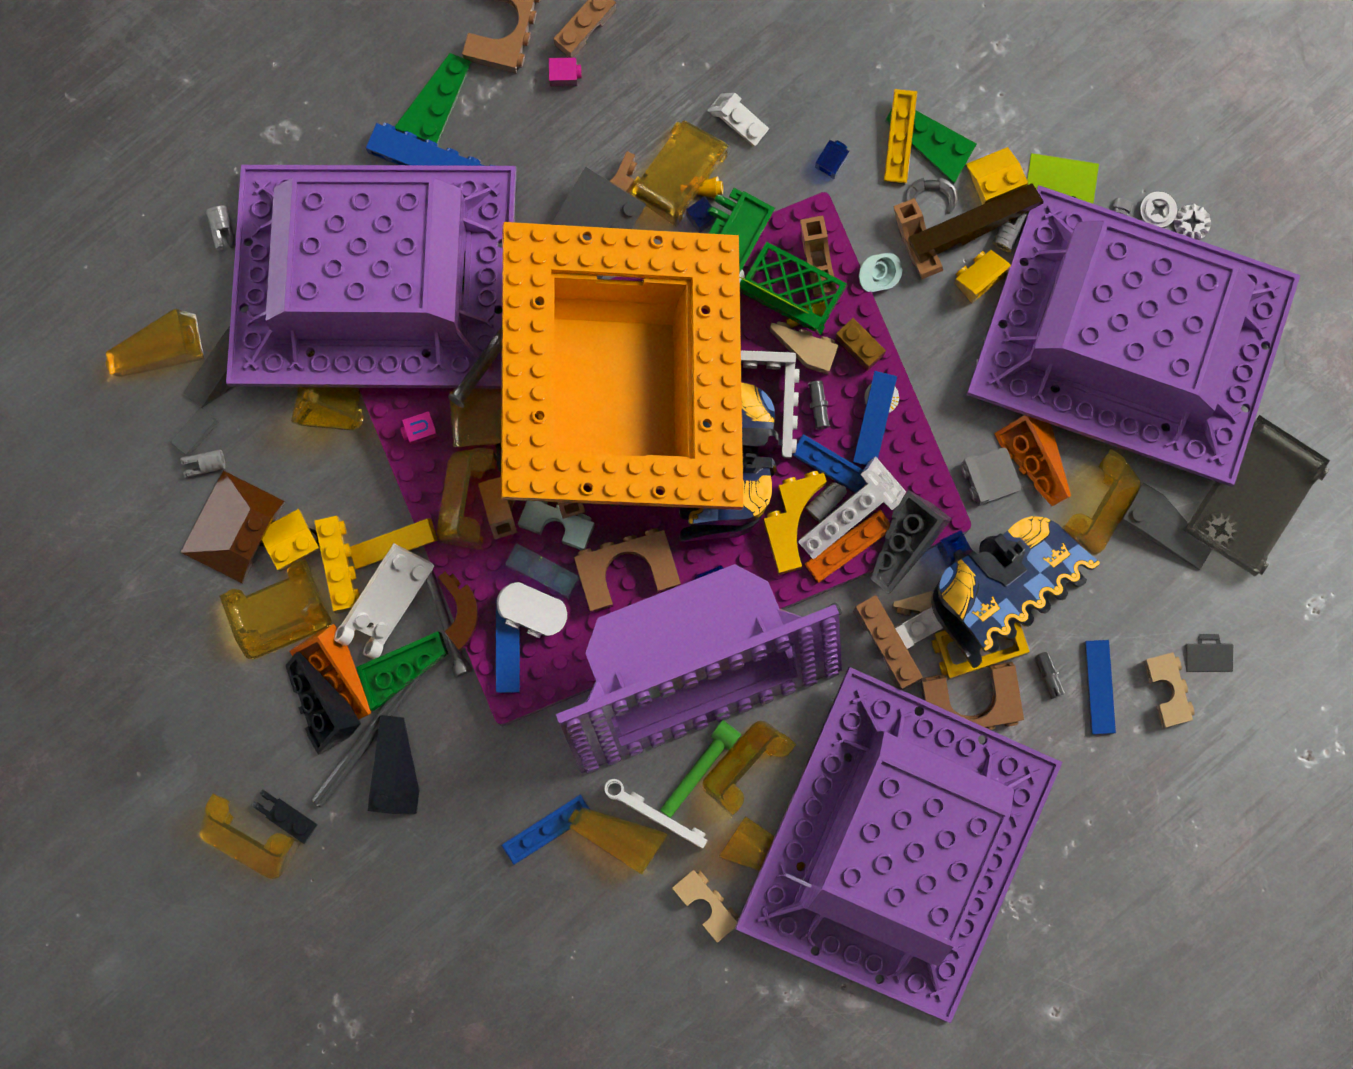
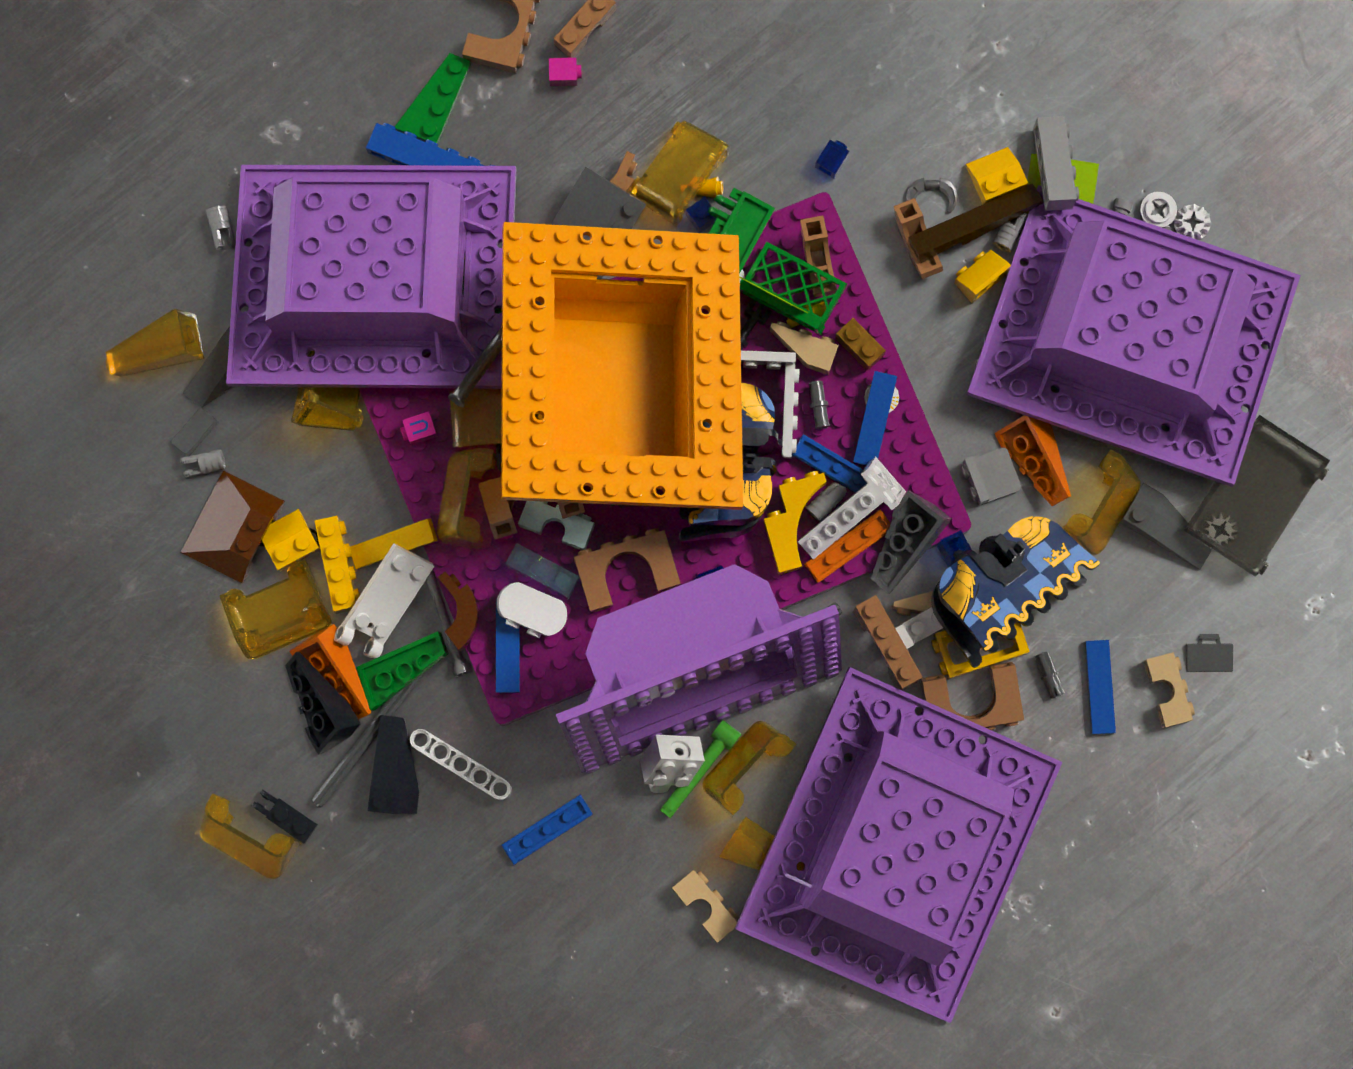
clear yellow slope [568,807,668,874] -> none
white hinge [605,779,708,850] -> none
white bracket [707,93,769,146] -> none
light aqua piece [859,253,903,292] -> none
yellow tile [884,89,918,183] -> none
green wing [885,109,977,184] -> none
none -> white beam [410,729,512,801]
none -> white brick [640,735,705,793]
none -> black hinge [740,299,772,351]
none -> light grey brick [1033,116,1079,211]

